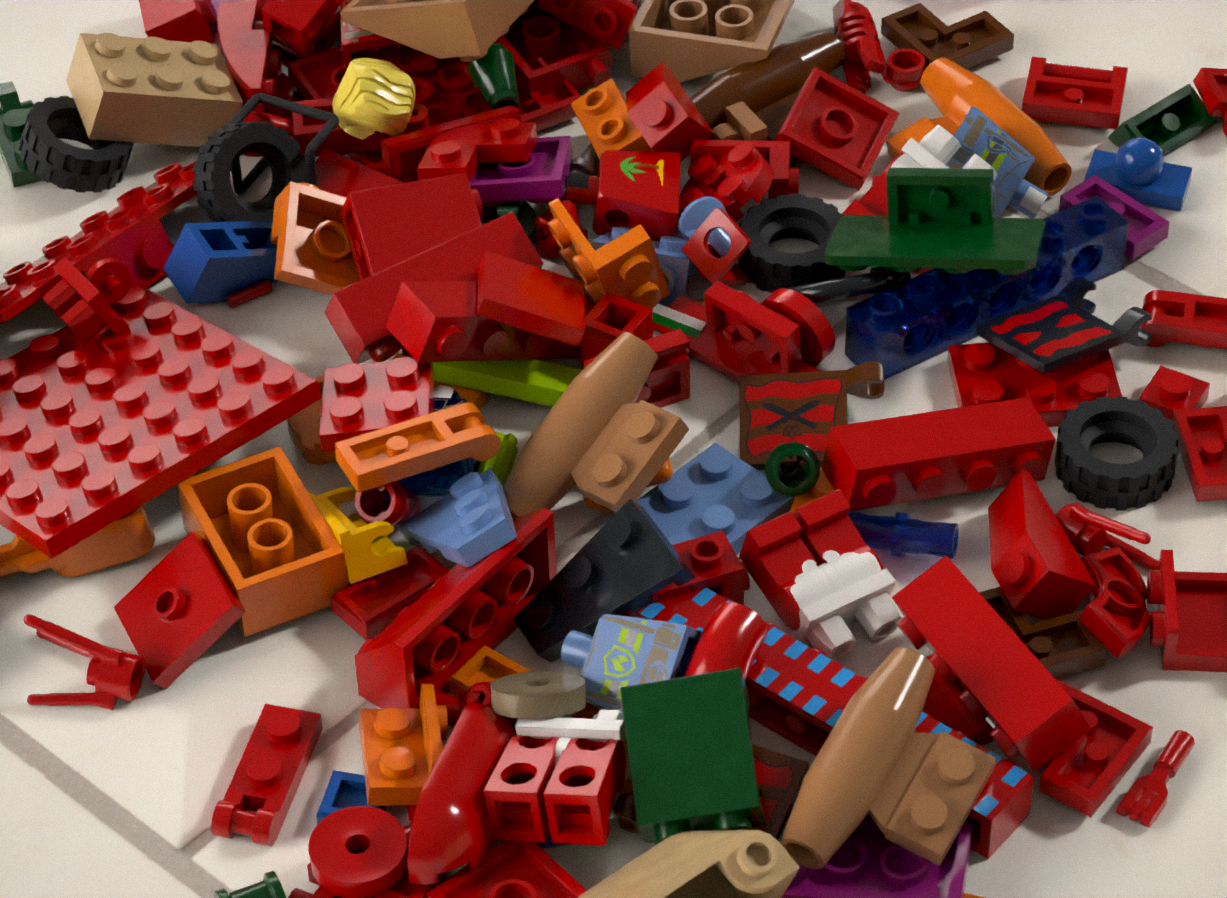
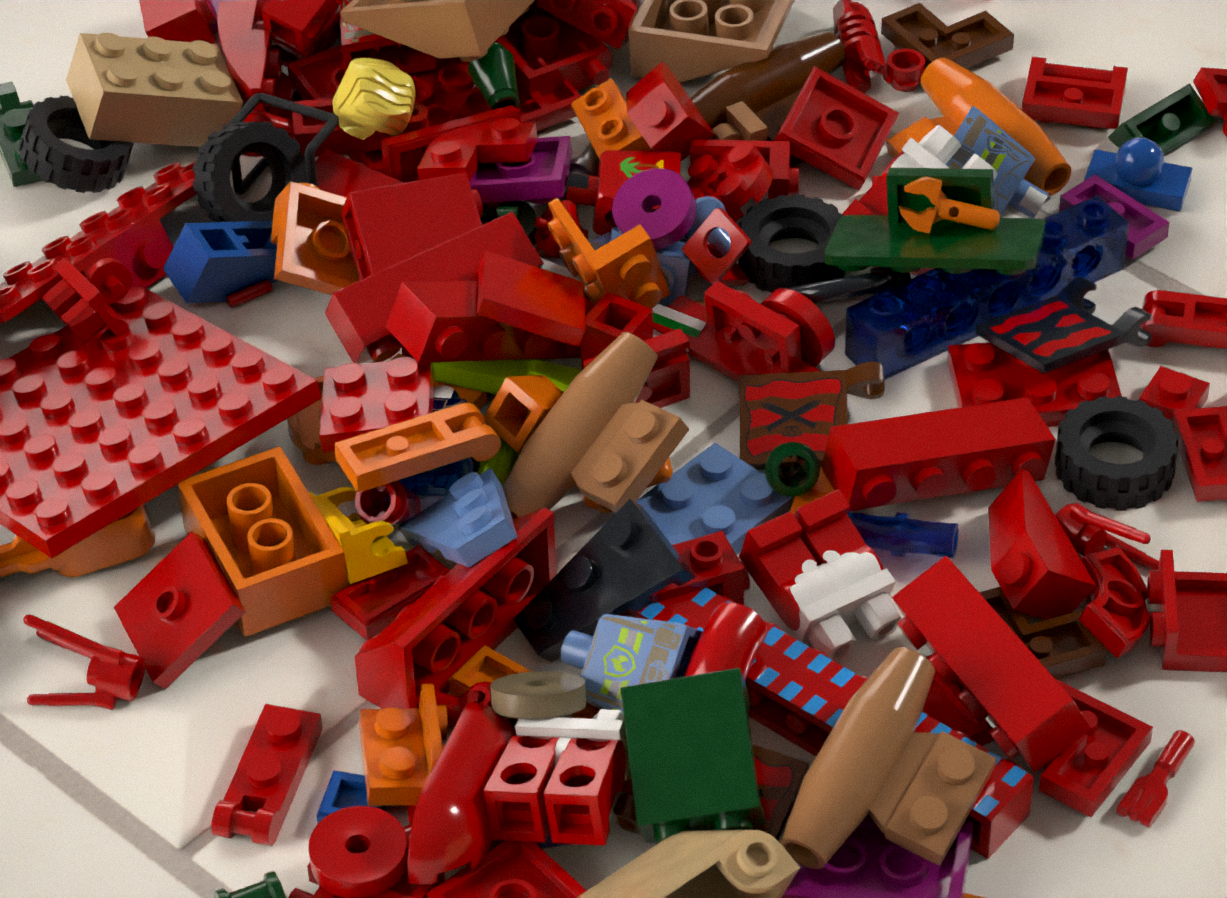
none -> orange brick [484,375,564,453]
none -> magenta piece [612,168,697,249]
none -> orange bar [899,176,1000,234]

